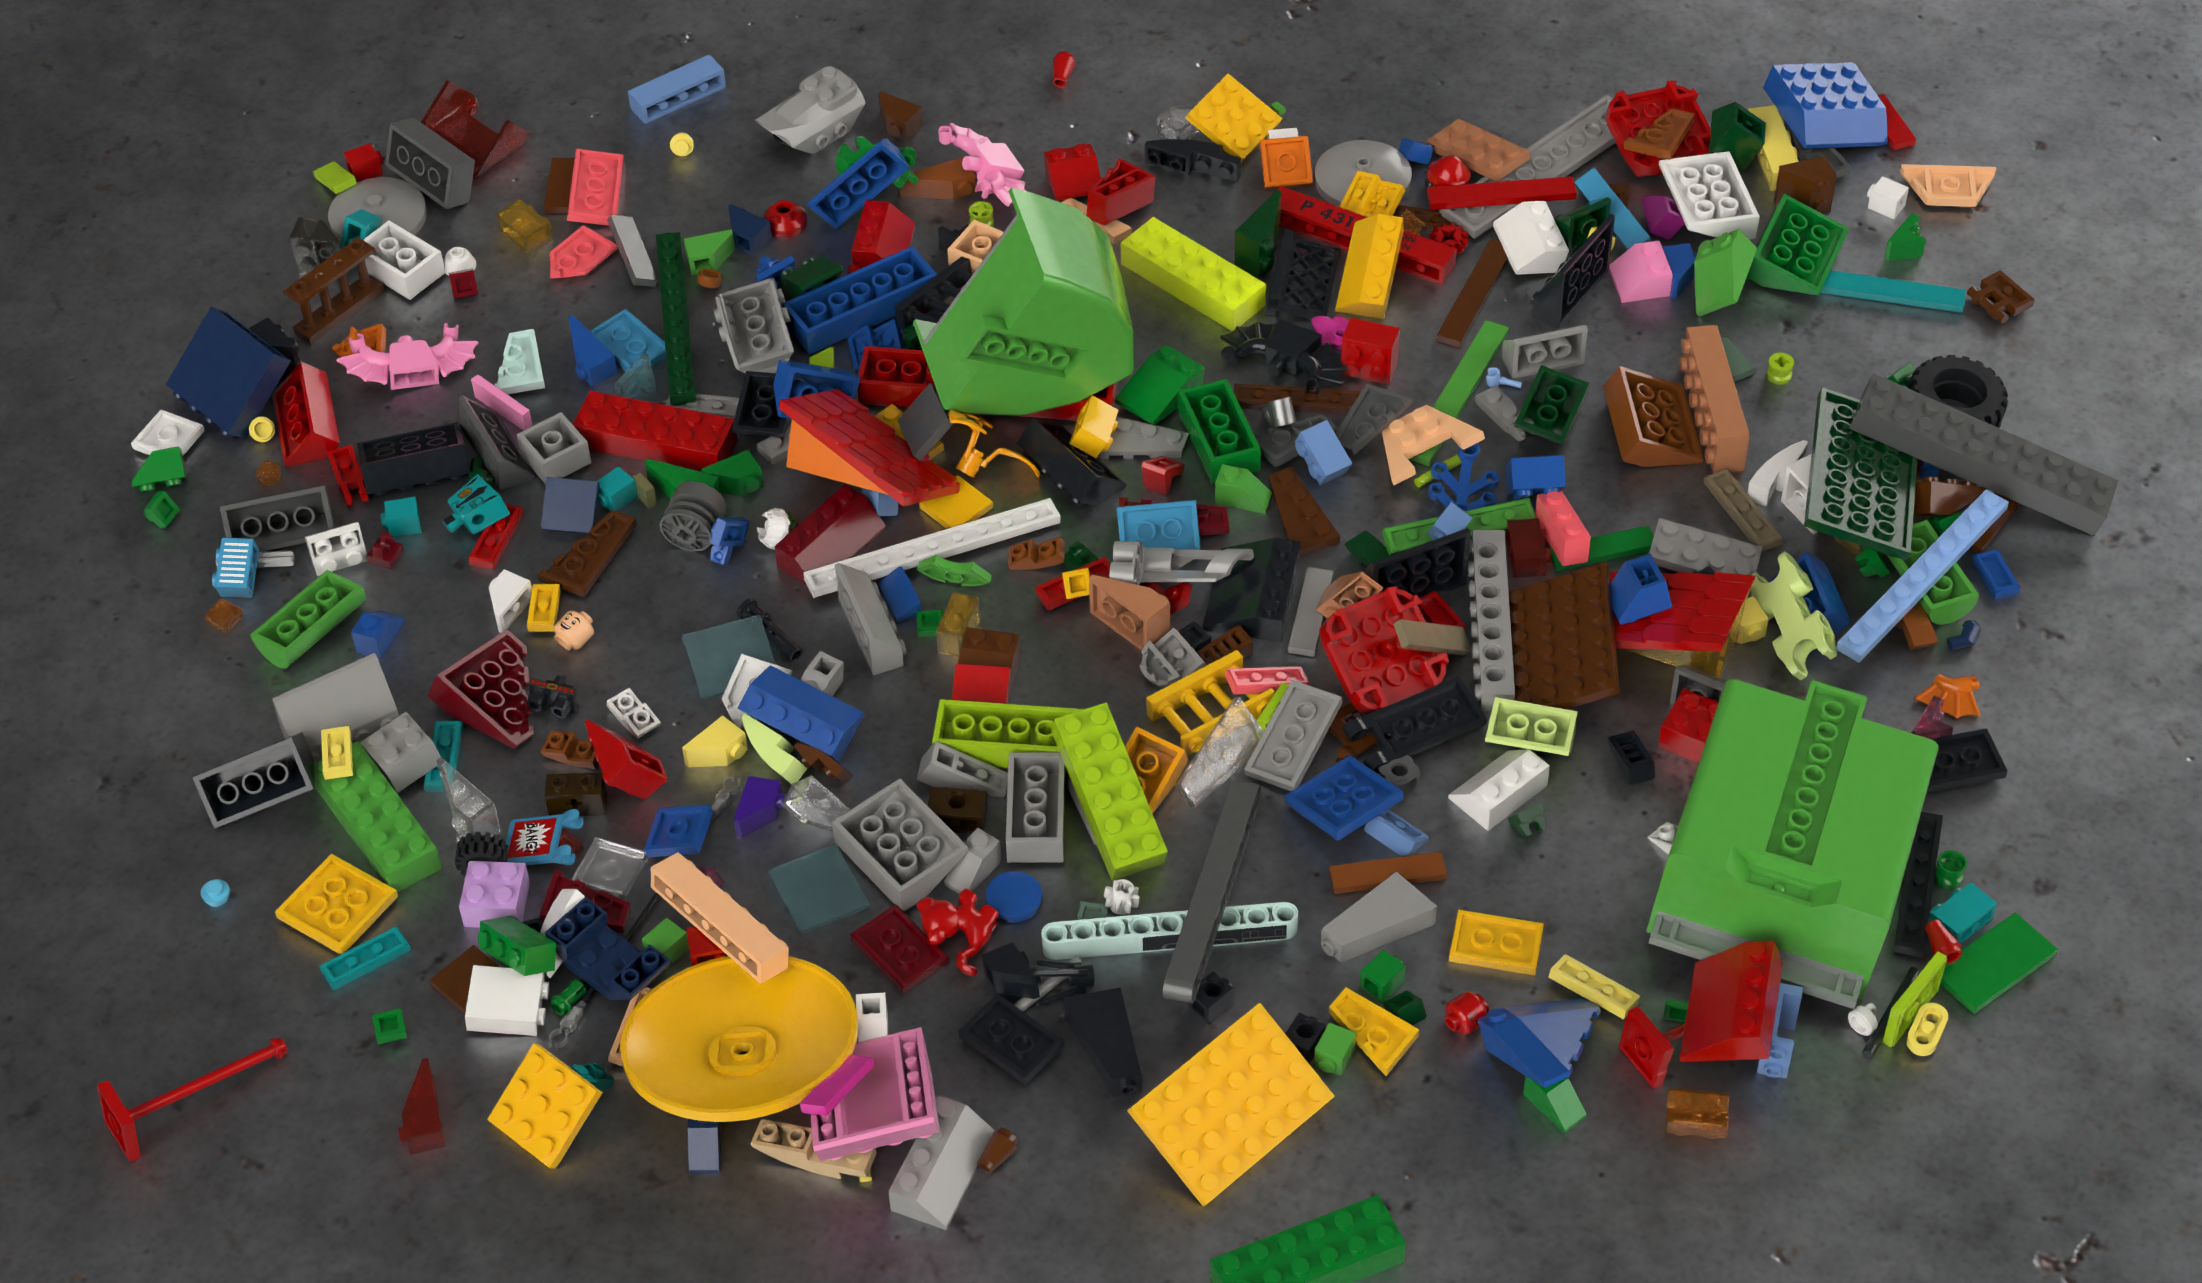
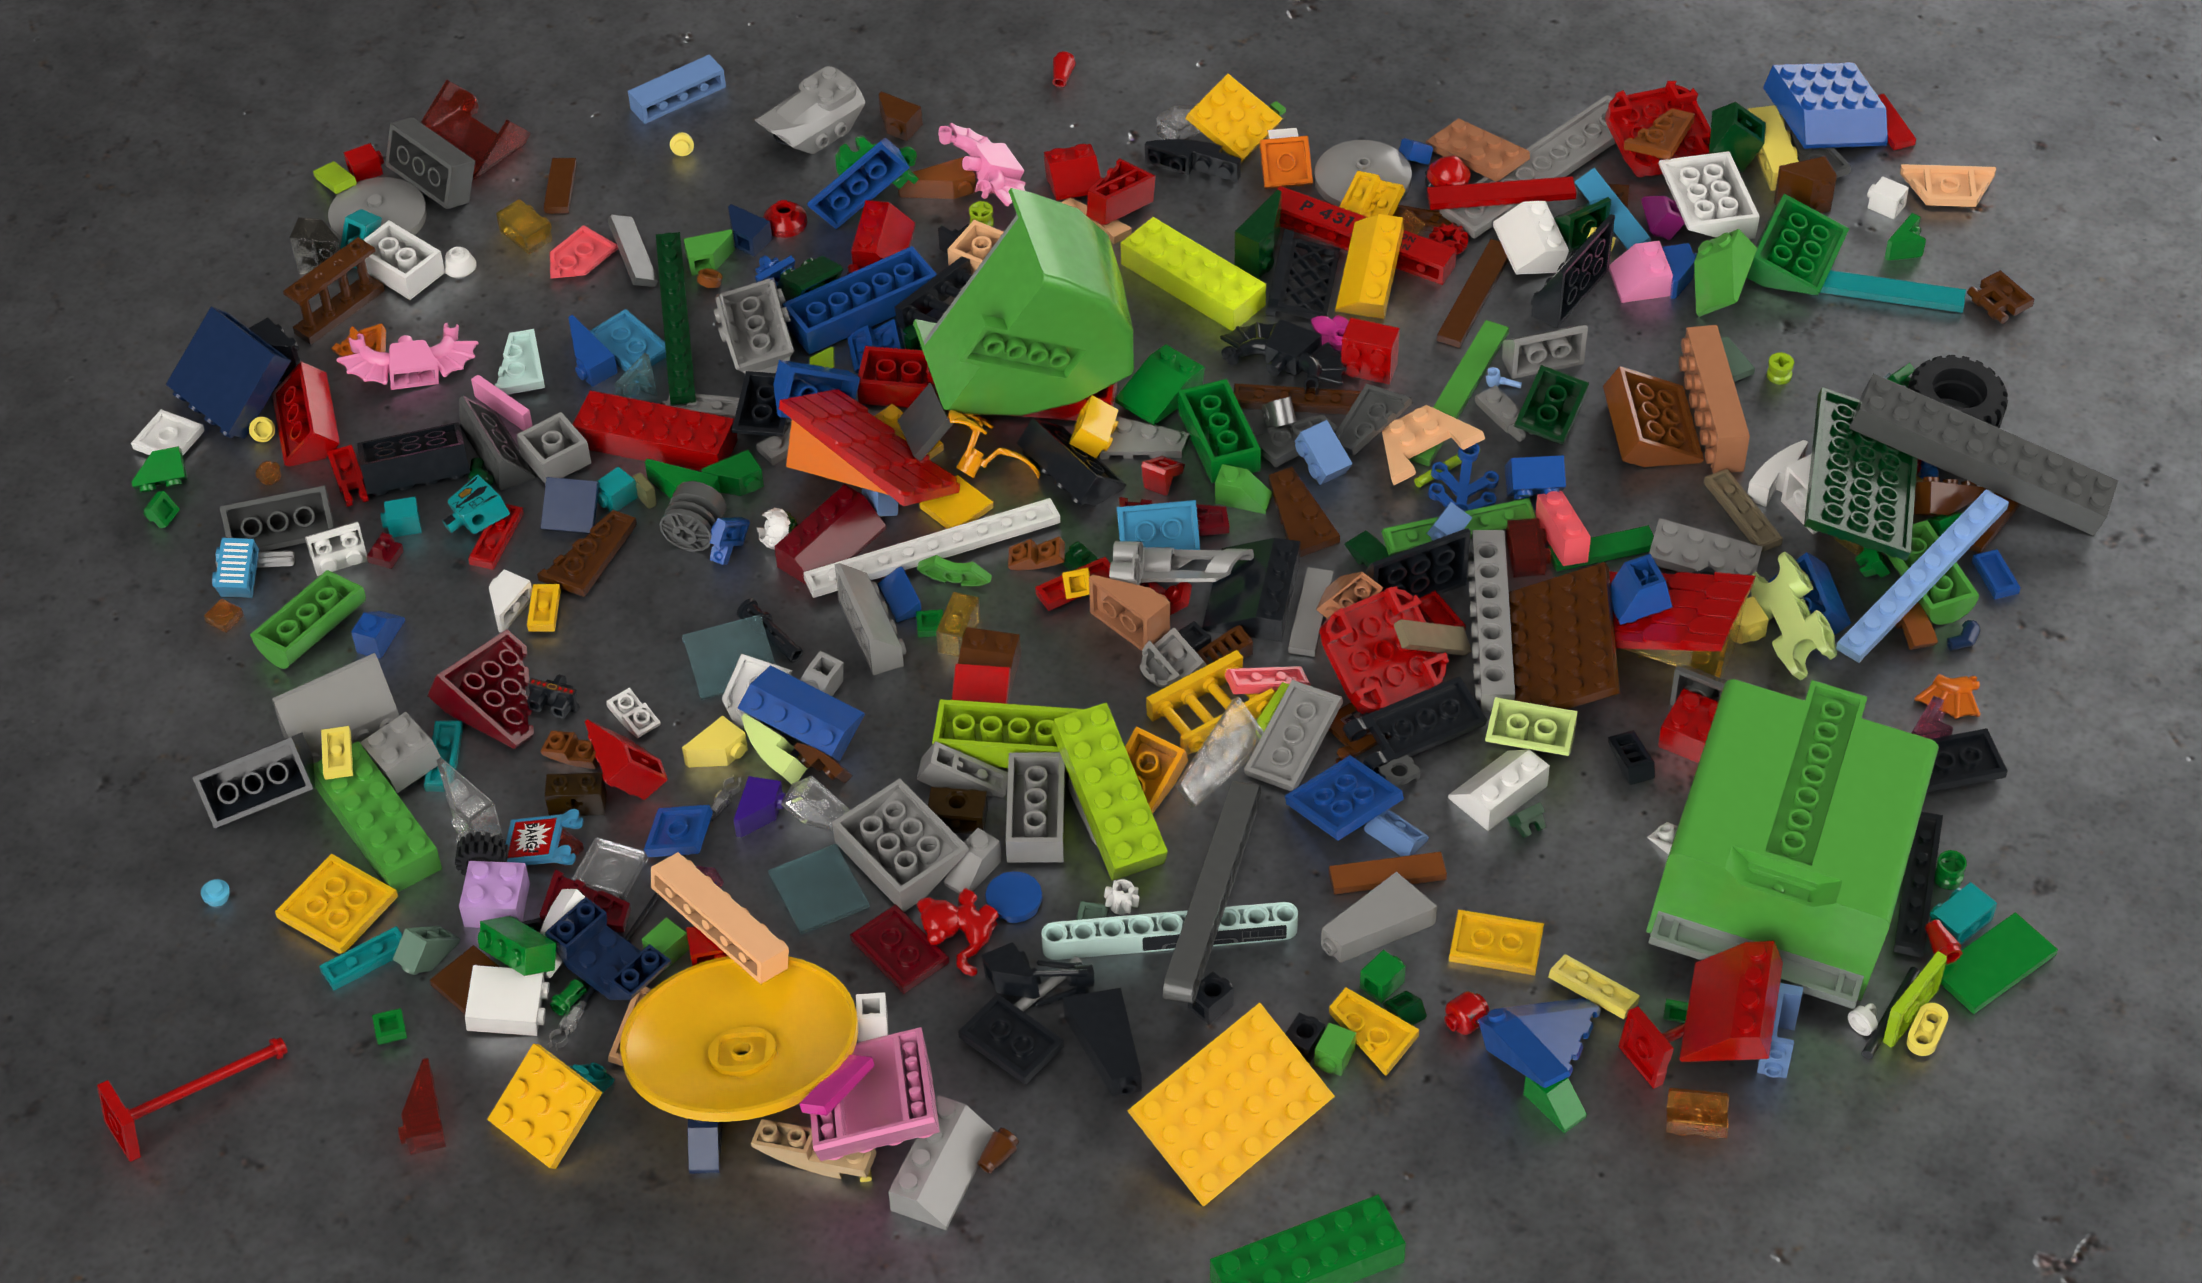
dark red tile [449,268,478,299] -> none
light nougat head [554,610,594,651] -> none
coral tile [567,149,624,226] -> none
none -> sand green slope [393,925,461,975]

